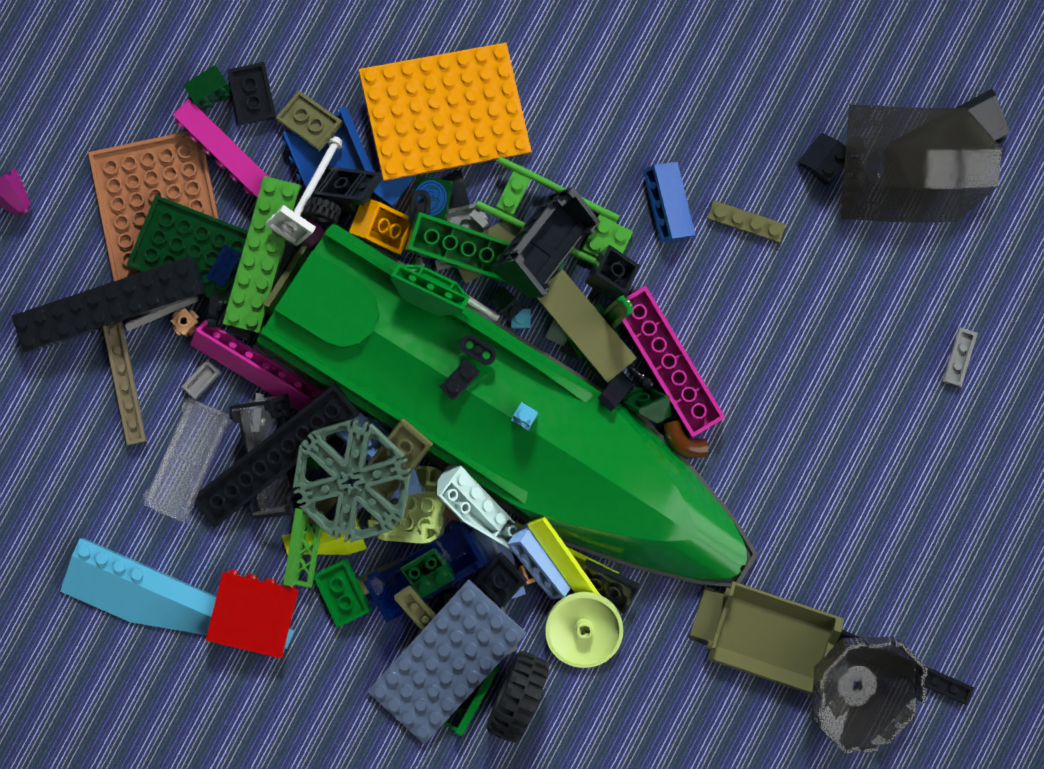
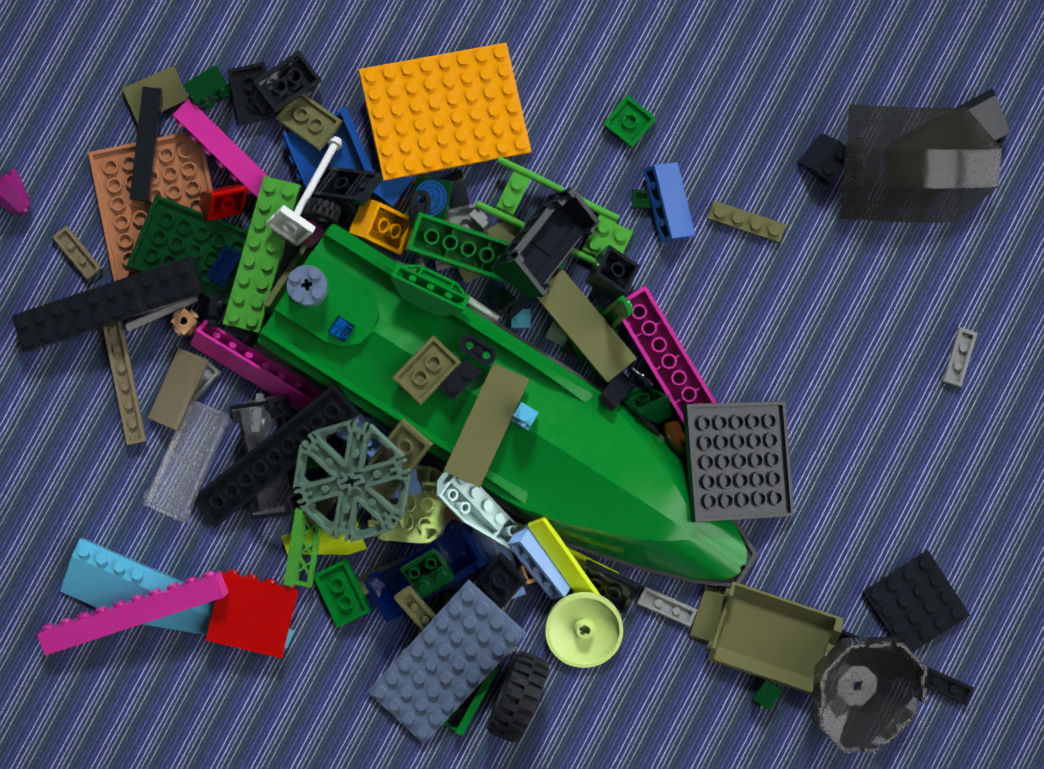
none -> dark pink brick [37,570,228,655]
none -> dark tan tile [52,225,103,281]
none -> olive tile [122,66,189,123]
none -> black tile [129,87,163,202]
none -> dark tan tile [148,348,208,430]
none -> red slope [198,185,248,221]
none -> black slope [250,50,322,114]
none -> sand blue brick [287,265,329,307]
none -> clear blue tile [328,315,355,343]
none -> olive tile [392,335,462,405]
none -> olive tile [444,363,529,488]
none -> green plate [603,95,656,148]
none -> dark green tile [631,189,651,210]
none -> light grey tile [637,586,698,627]
none -> black plate [683,401,794,522]
none -> dark green brick [752,679,782,710]
none -> black plate [862,550,970,657]

